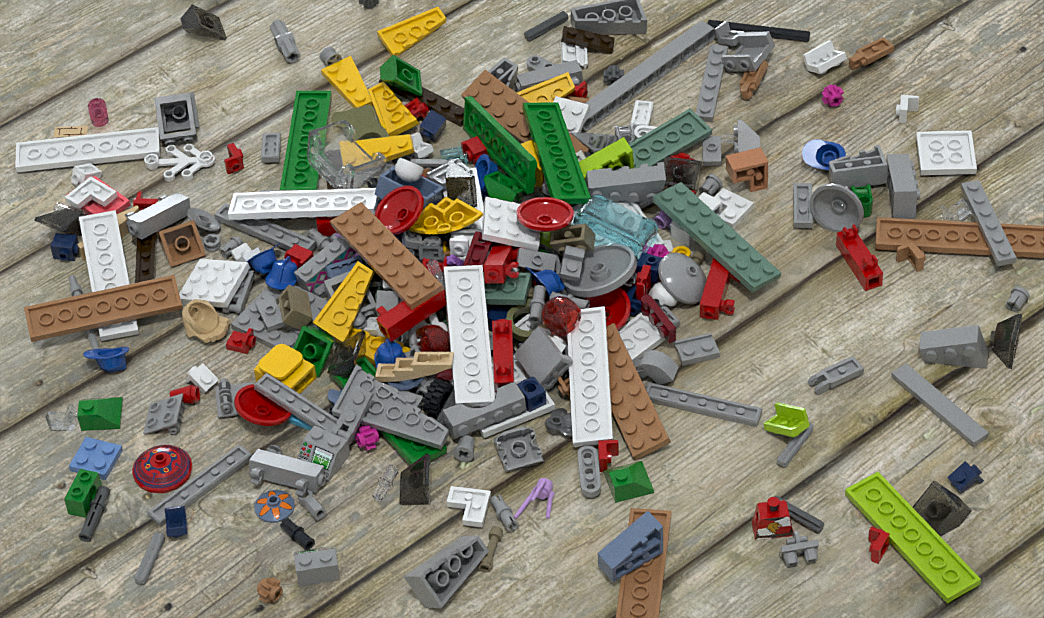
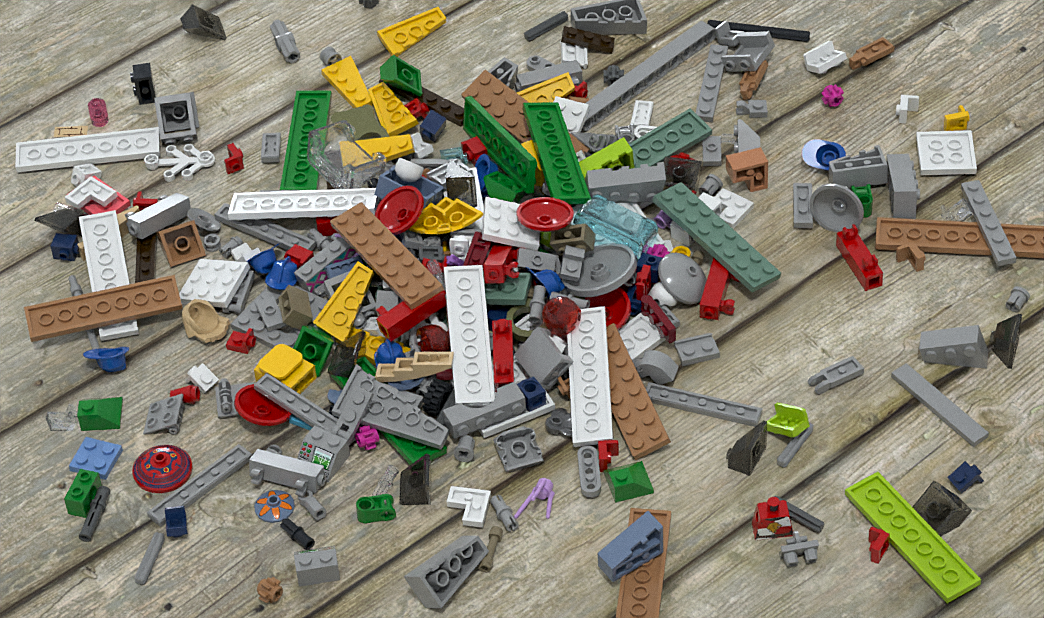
none -> black brick [130,63,156,105]
none -> green piece [356,494,396,524]
none -> clear smoke slope [726,420,767,476]
none -> light grey plate [736,100,768,118]
none -> yellow bracket [944,105,970,131]

